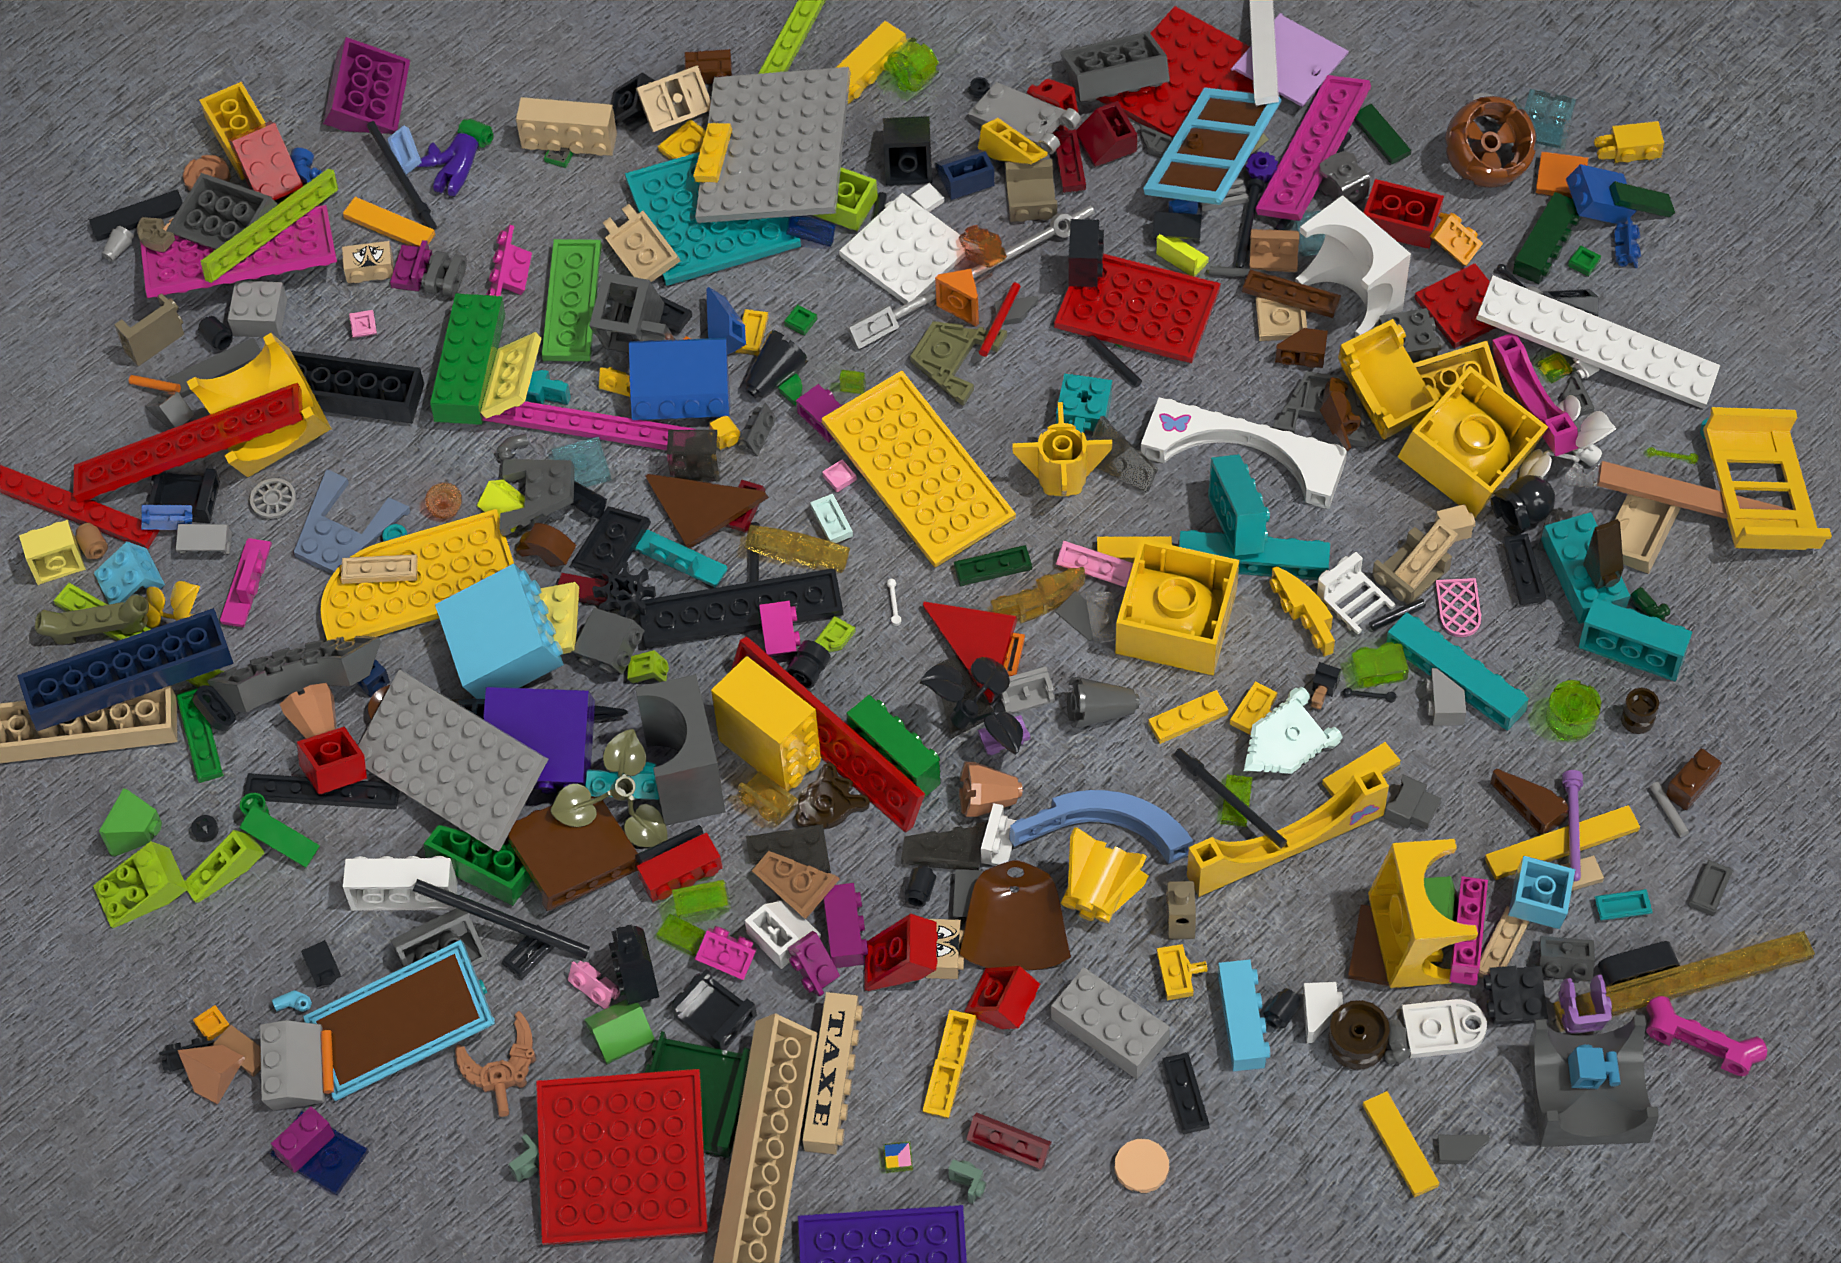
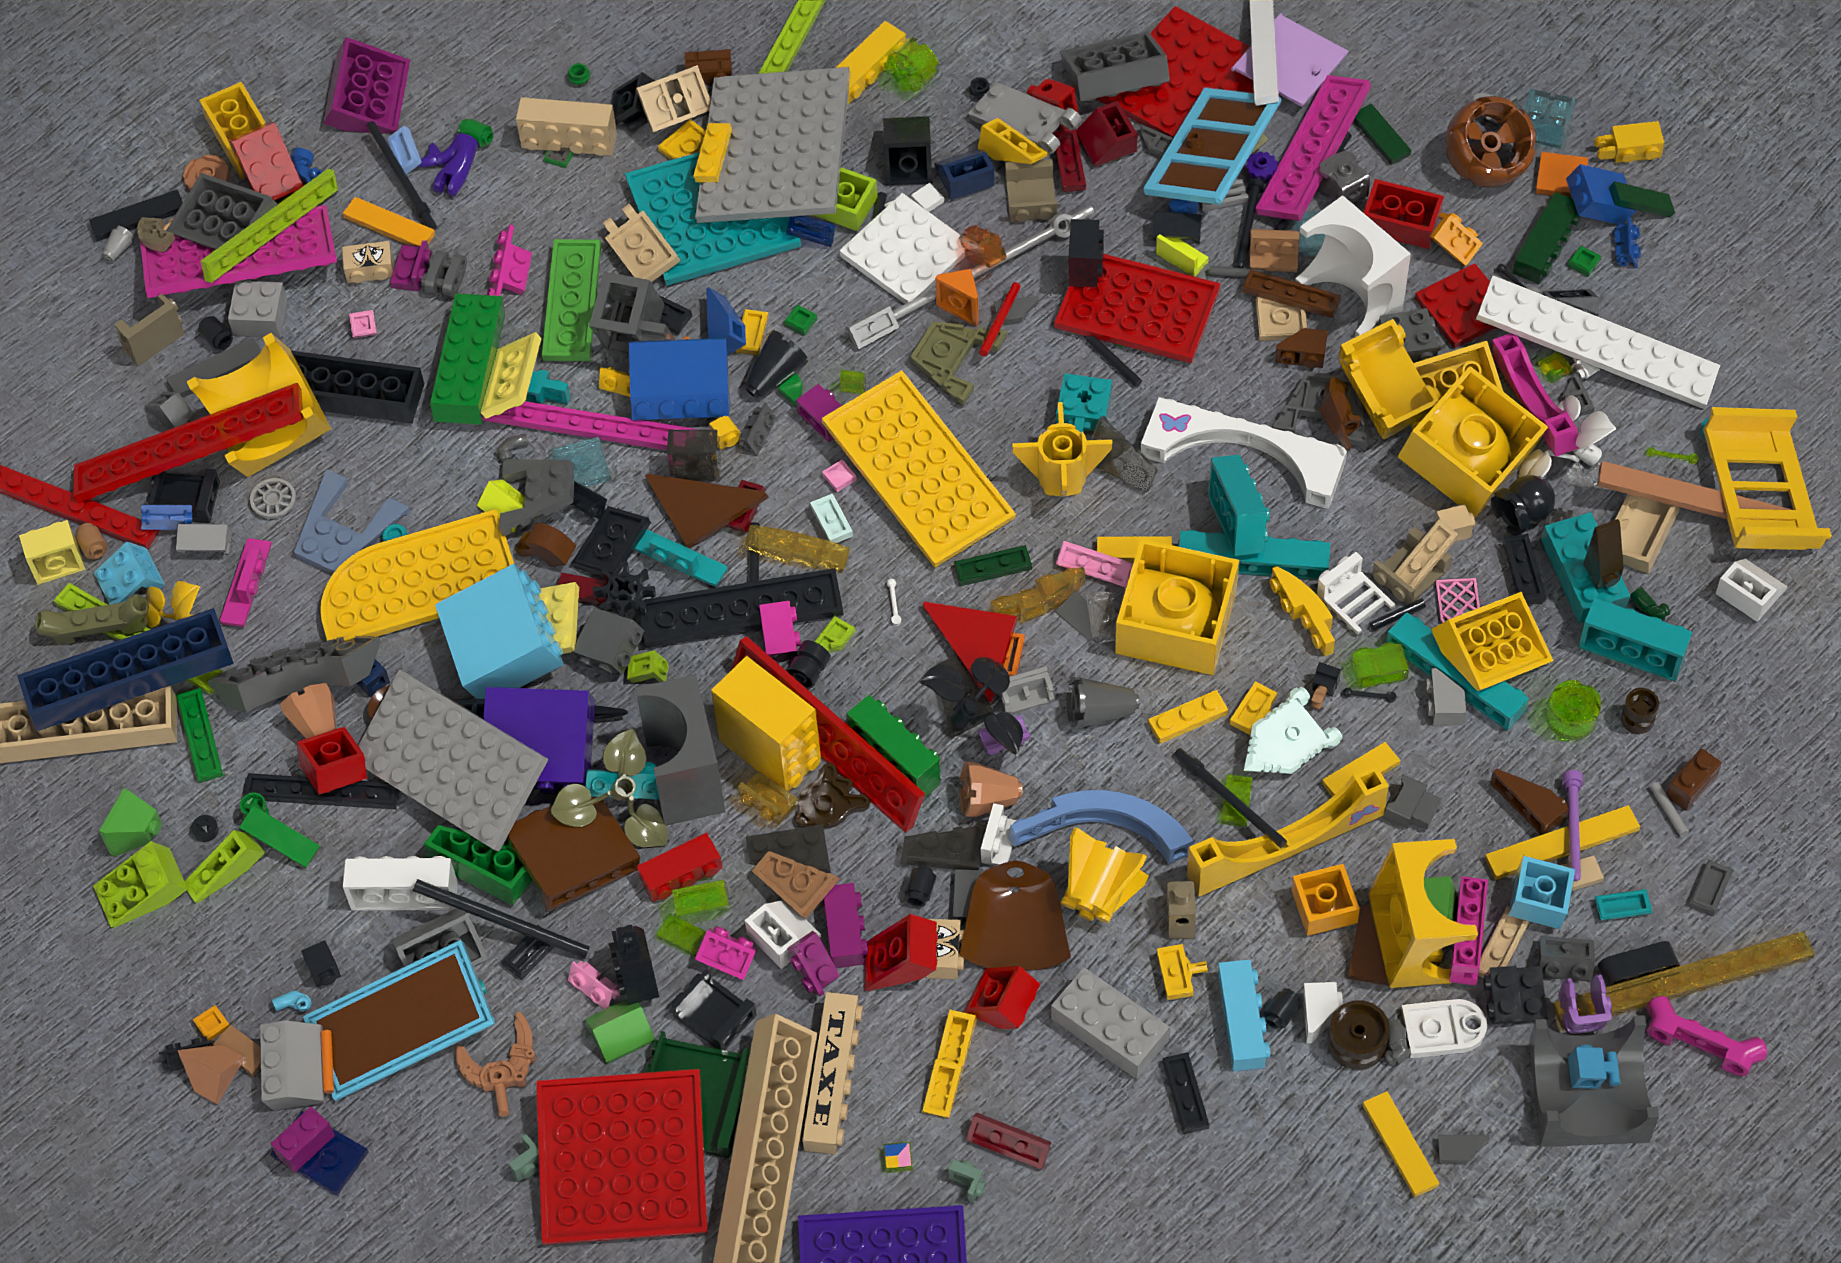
orange piece [129,375,181,392] -> none
black plate [193,685,236,731] -> none
tan tile [341,555,418,584] -> none
clear orange plate [425,482,462,519] -> none
black bar [635,825,703,864] -> none
light nougat tile [1115,1139,1169,1193] -> none
none -> green plate [567,63,590,85]
none -> light orange brick [1291,864,1360,936]
none -> yellow slope [1431,592,1553,691]
none -> white slope [1716,559,1787,622]

